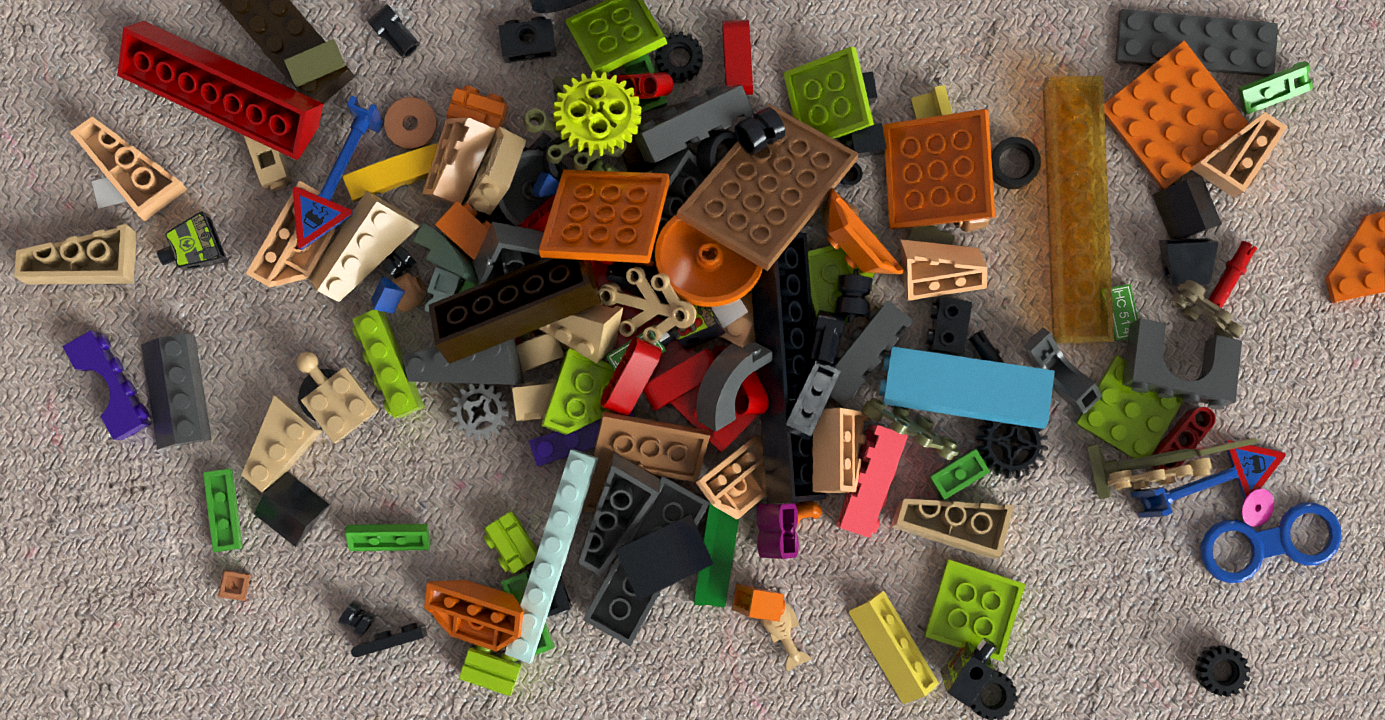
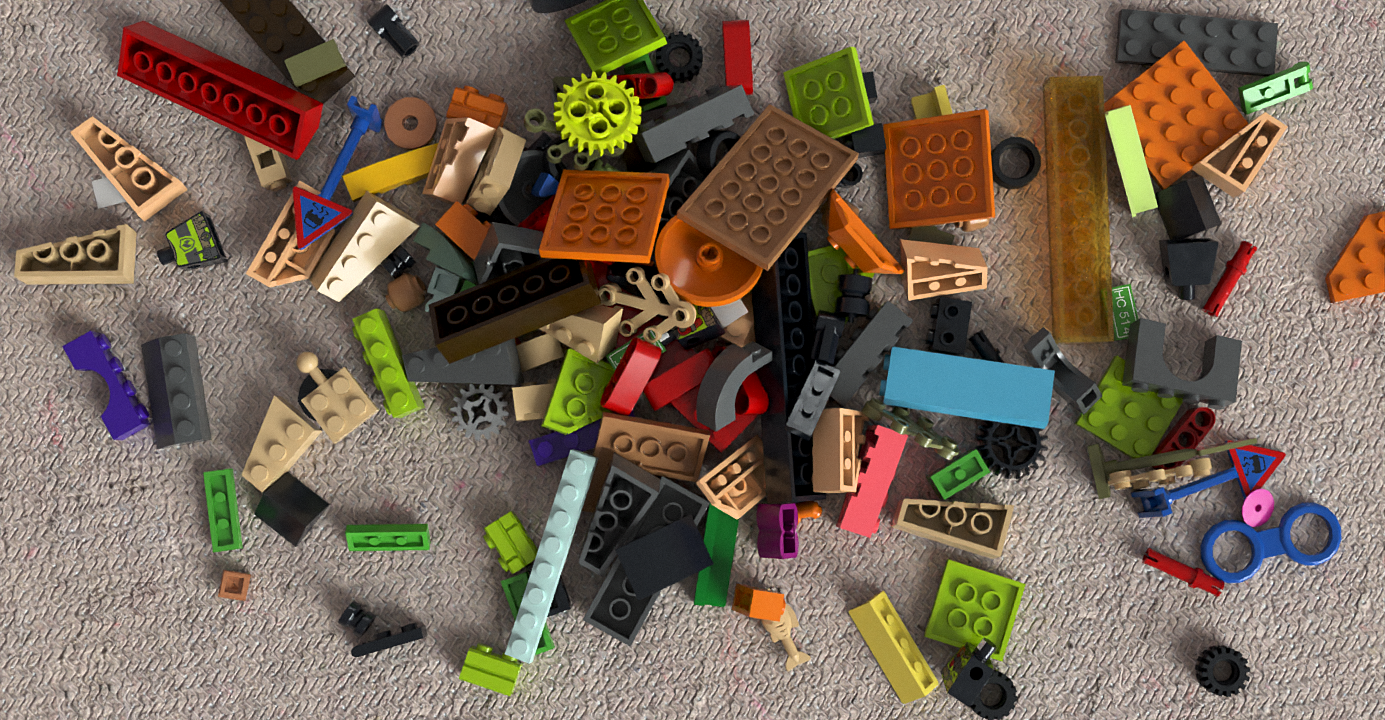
blue slope [371,276,405,314] -> none
orange wedge [424,580,524,652] -> none
black brick [498,16,557,63] -> none
black wheel [734,107,786,155] -> none
dark tan plant [1170,279,1244,339] -> none
none -> yellowish green panel [1104,105,1158,217]
none -> red pin [1142,547,1225,597]

